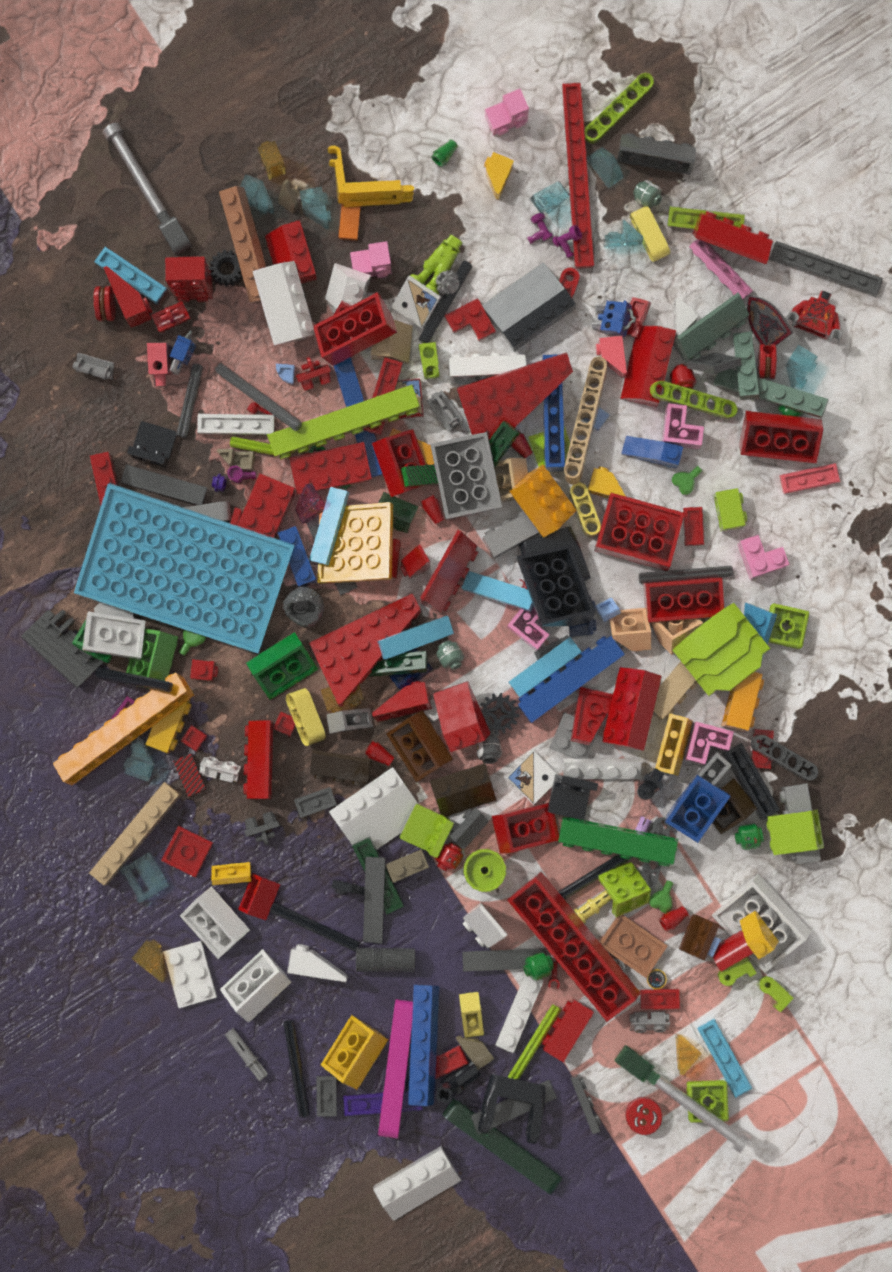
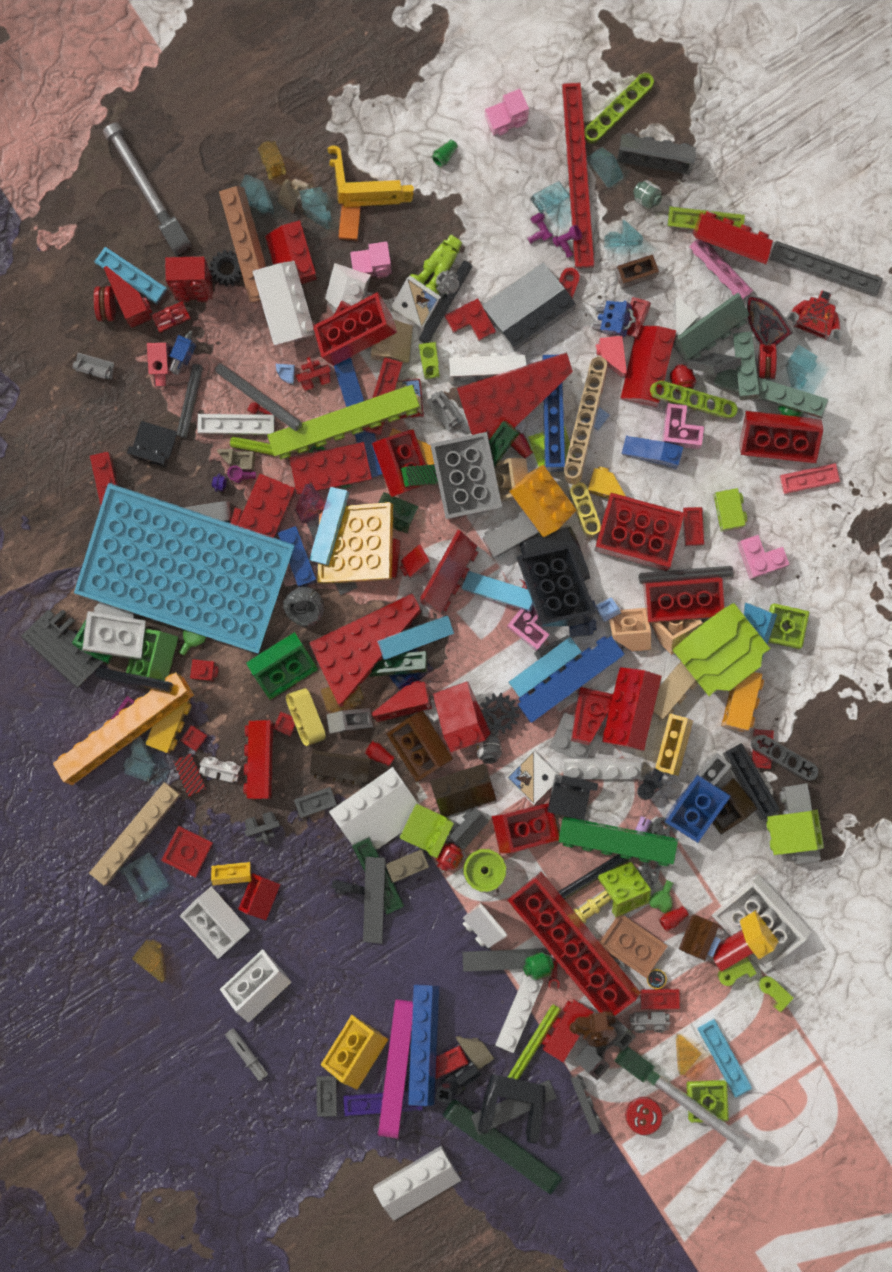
dark grey piece [120,465,207,505] -> none
white plate [163,940,217,1008] -> none
black axle [270,902,359,951] -> none
black axle [283,1020,310,1118] -> none
white slope [288,944,348,982] -> none
dark grey piece [356,947,415,973] -> none
red cone [421,495,444,524] -> none
sand green head [436,640,465,670] -> none
light yellow slope [459,992,484,1038] -> none
yellow slope [484,152,514,200] -> none
light yellow beam [629,206,671,262] -> none
bright green rock [672,466,702,495] -> none
bright pink brick [684,722,734,765] -> none
green head [734,823,764,850] -> none
none -> reddish brown hinge [569,1011,617,1047]
none -> dark grey arch [575,1017,636,1080]
none -> reddish brown brick [615,254,659,289]

